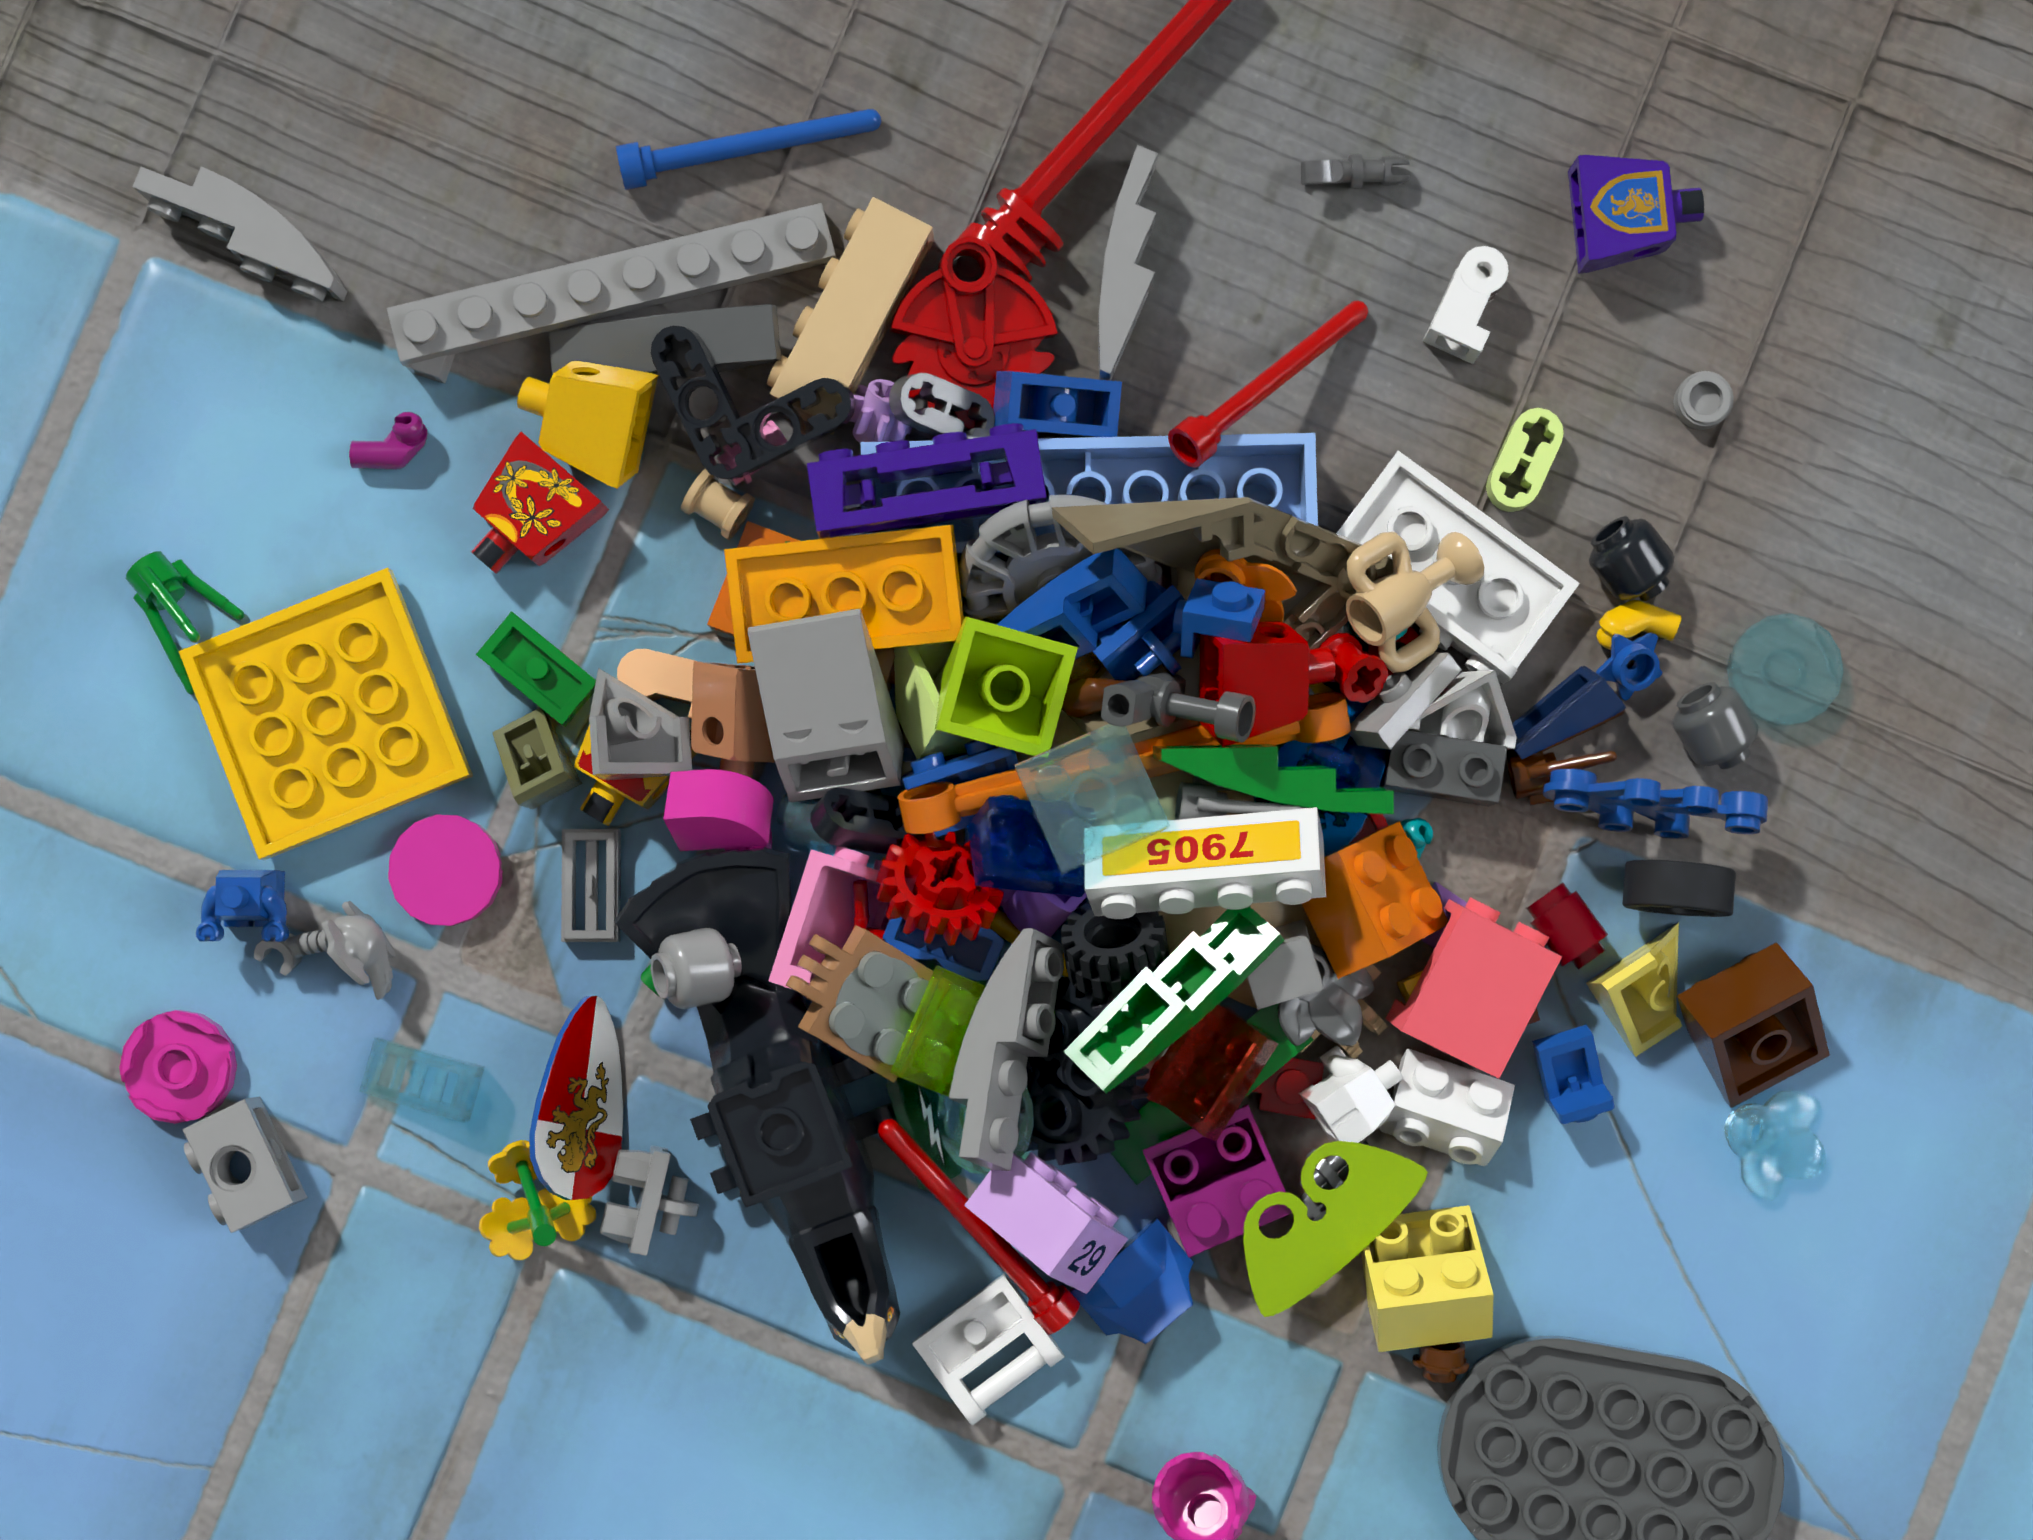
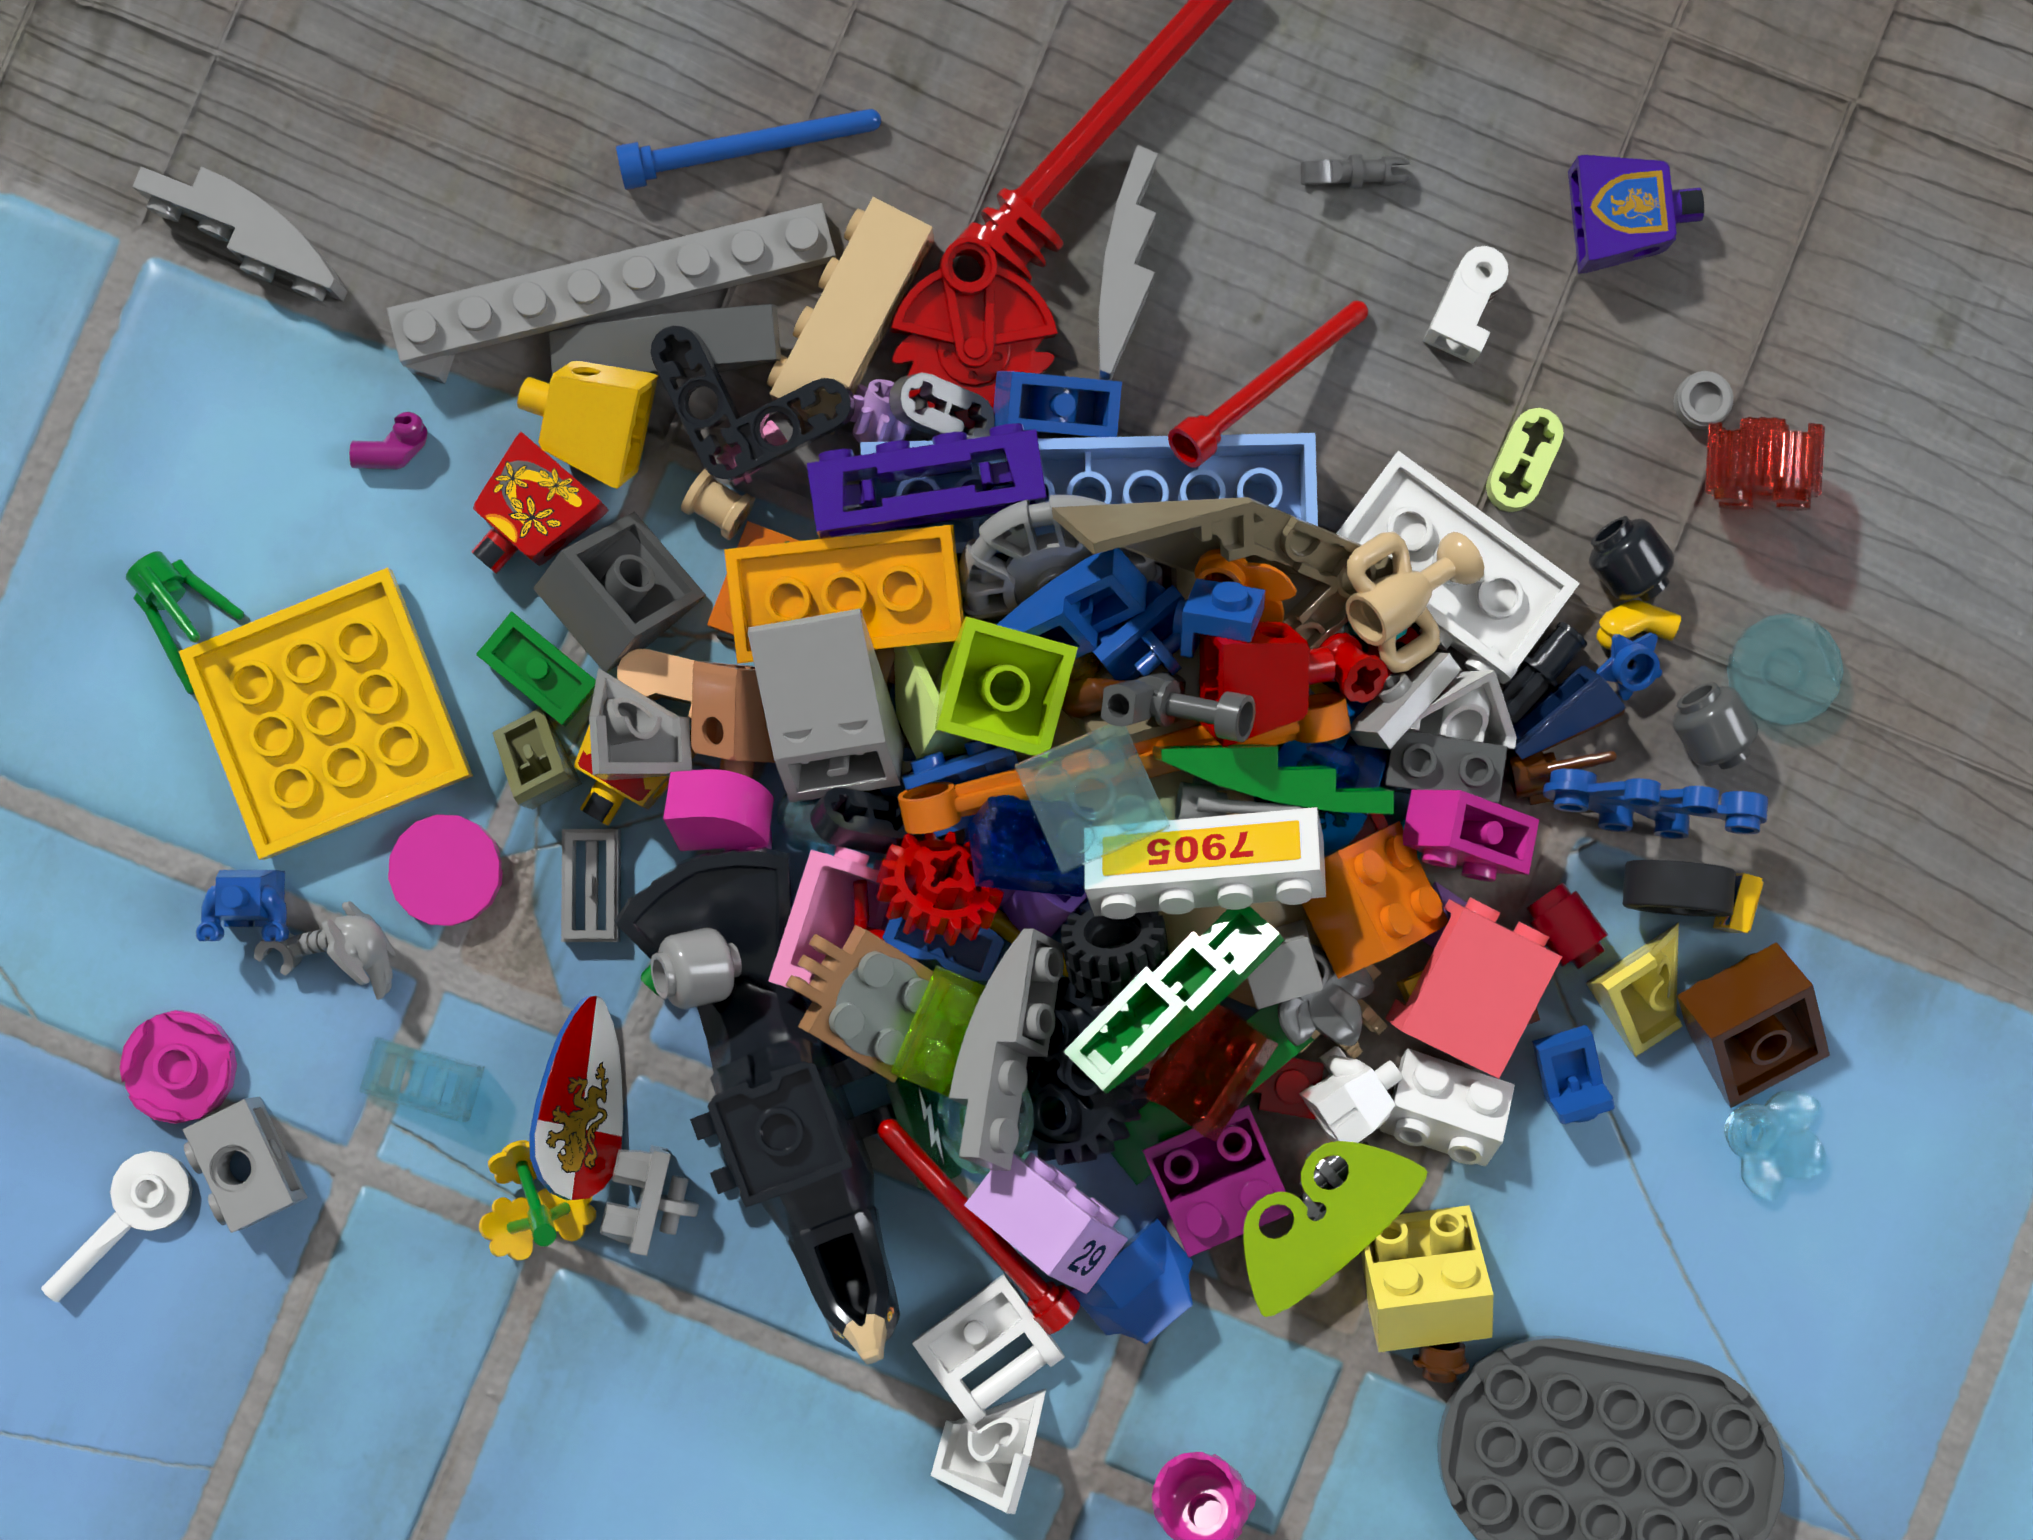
none -> white piece [41,1151,193,1303]
none -> dark grey slope [533,511,706,672]
none -> white slope [930,1389,1046,1514]
none -> dark pink brick [1403,790,1539,882]
none -> black axle [1502,622,1587,724]
none -> clear red brick [1705,417,1825,511]
none -> yellow tile [1713,873,1764,933]

